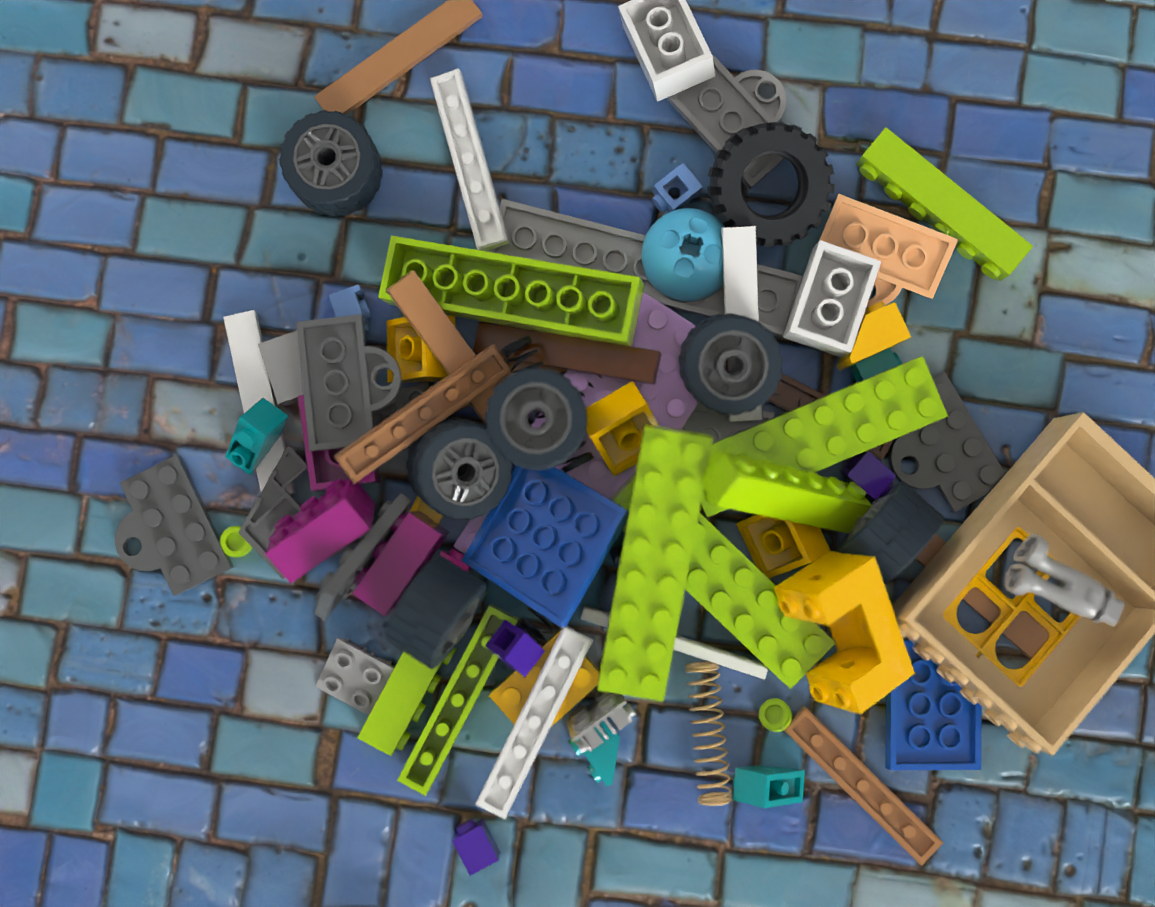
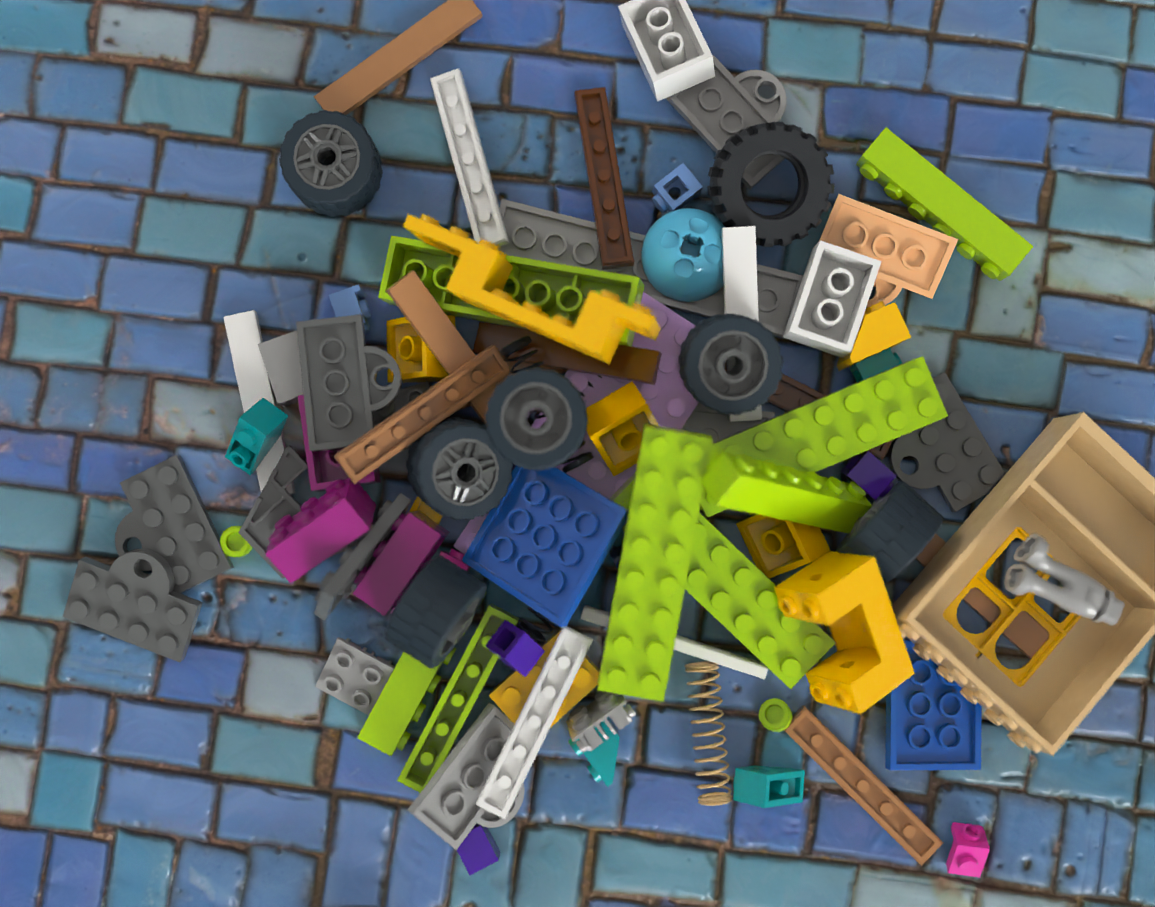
none -> dark grey plate [62,549,203,662]
none -> yellow bracket [403,214,661,364]
none -> light grey plate [408,703,525,850]
none -> reddish brown tile [574,87,634,270]
none -> dark pink bracket [946,822,990,878]

